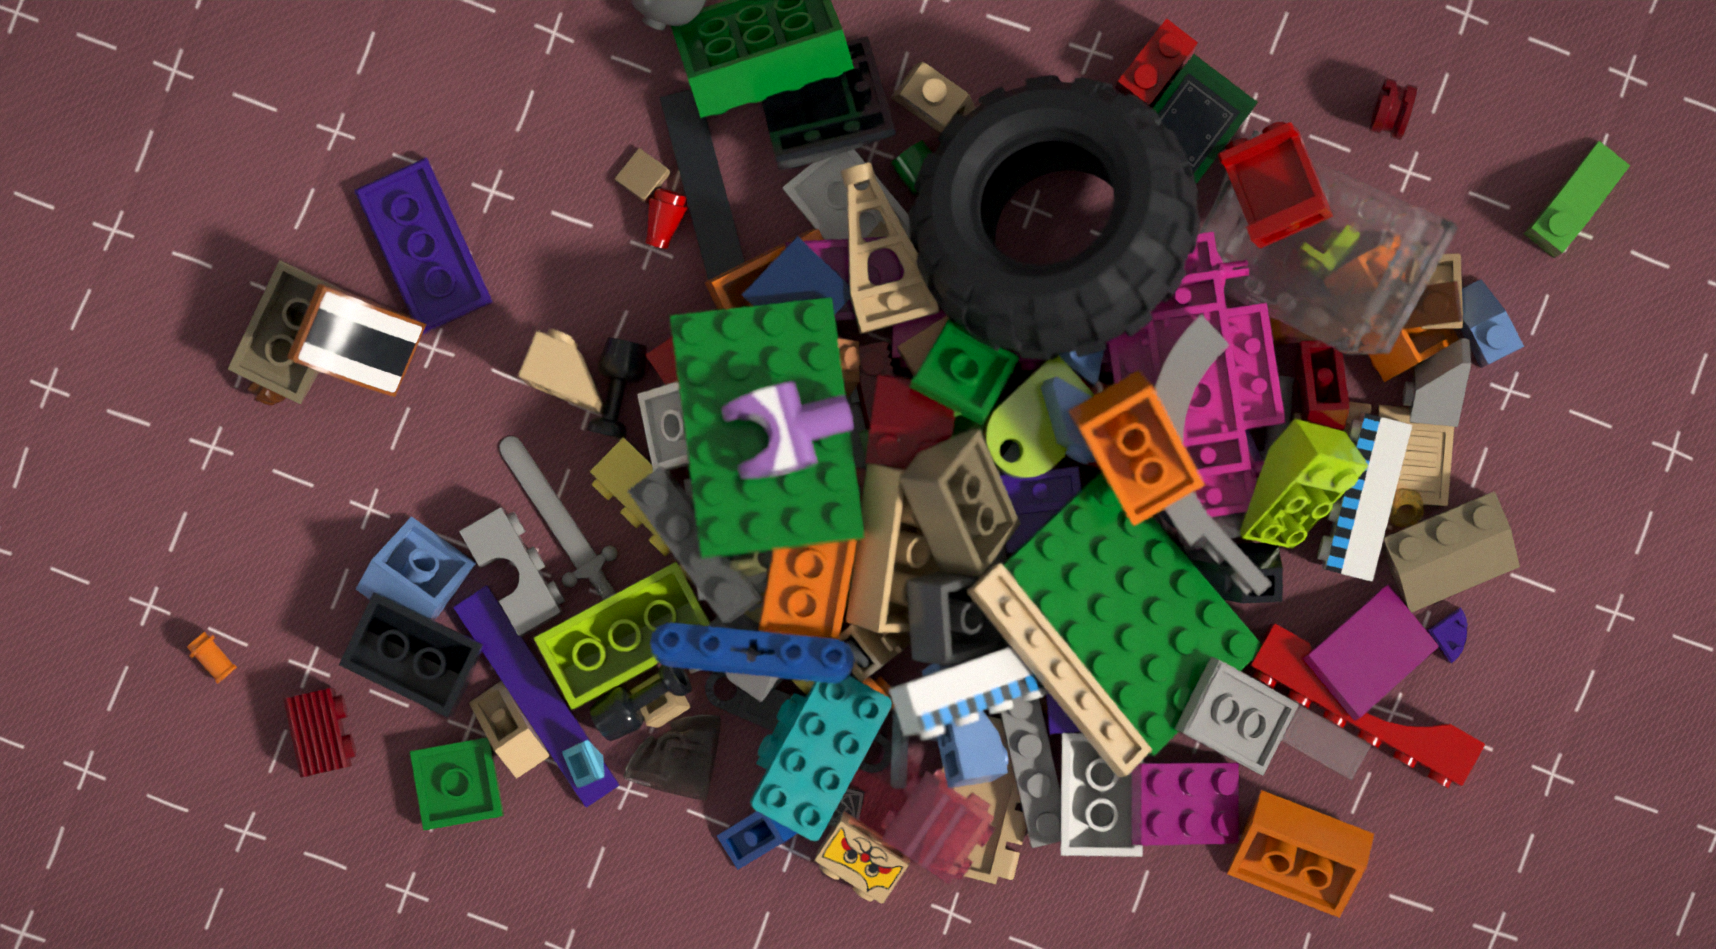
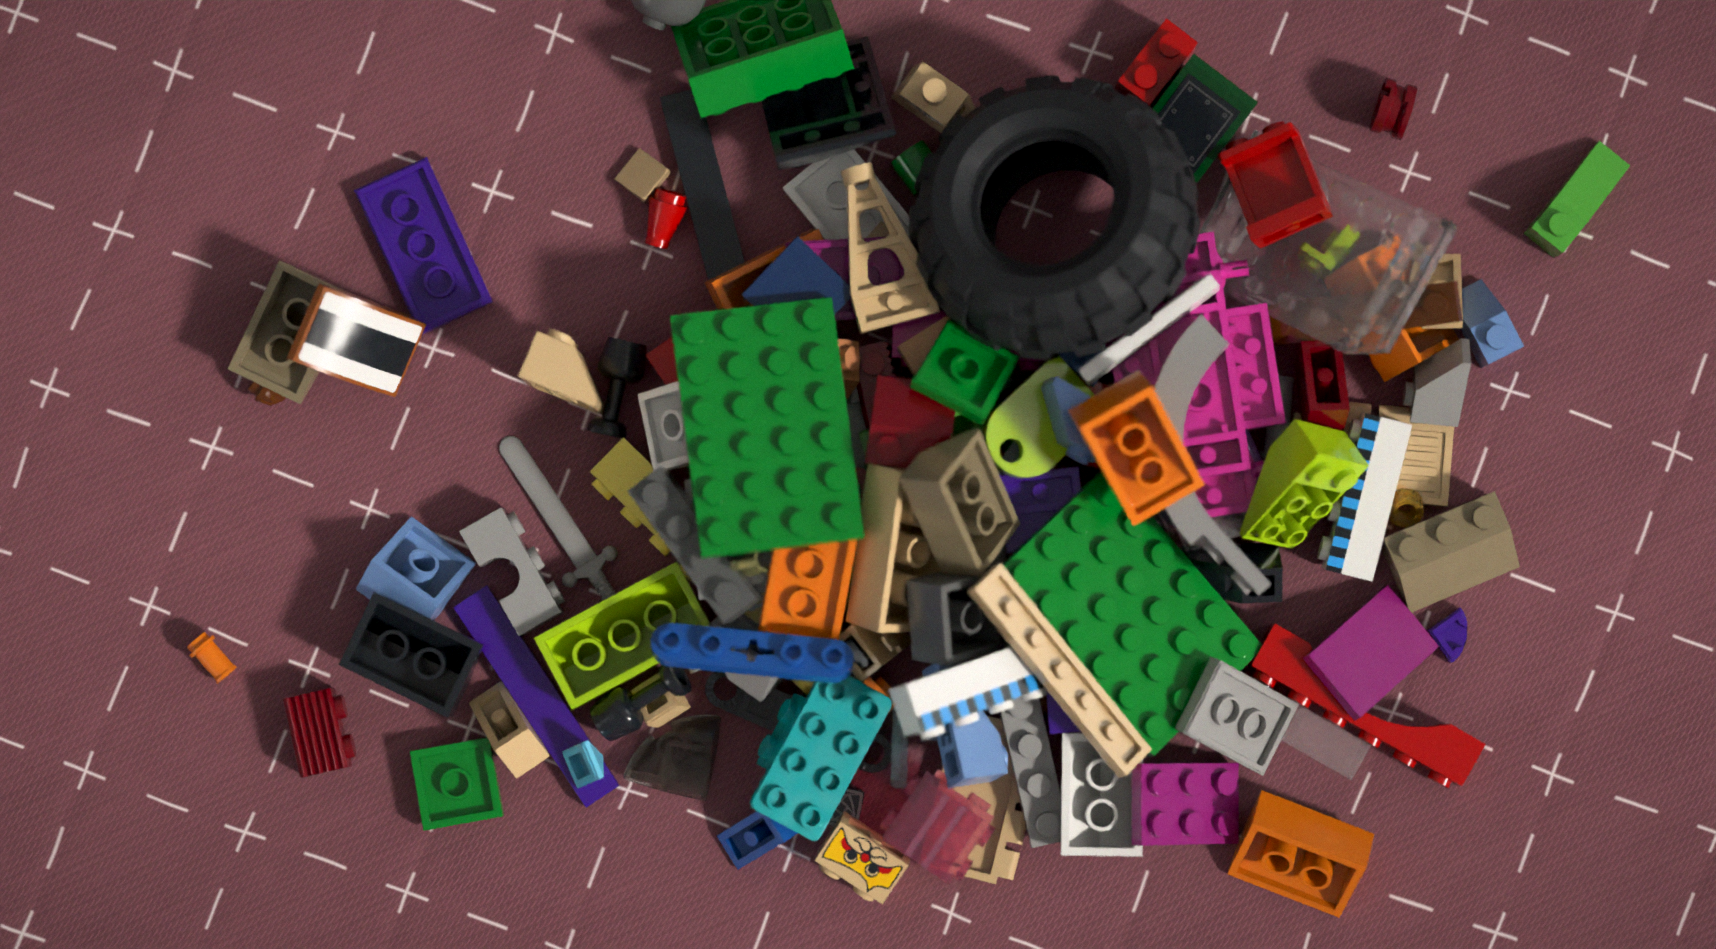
medium lavender connector [721,383,853,478] -> none
none -> white tile [1079,274,1220,387]

